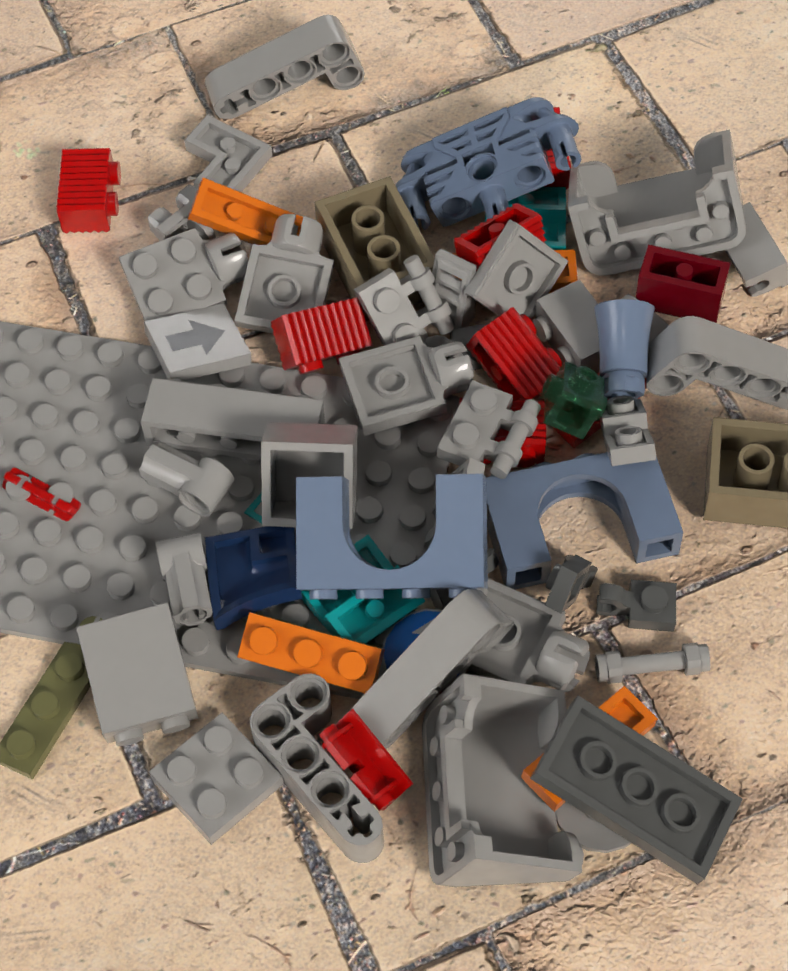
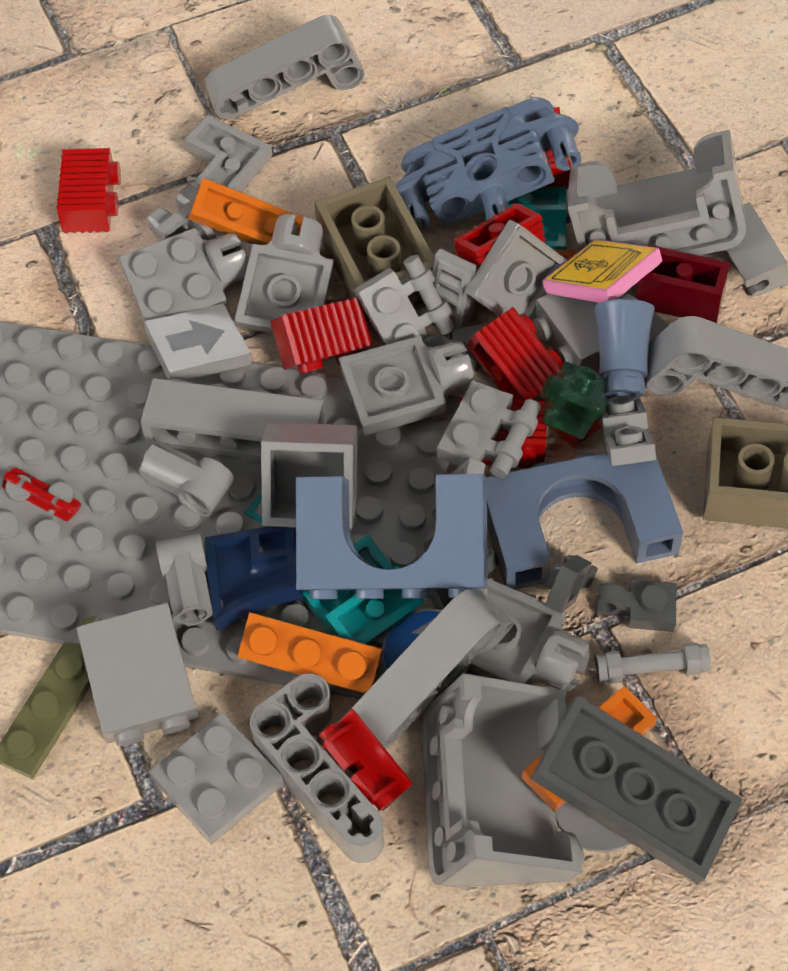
none -> tile [542,239,662,303]

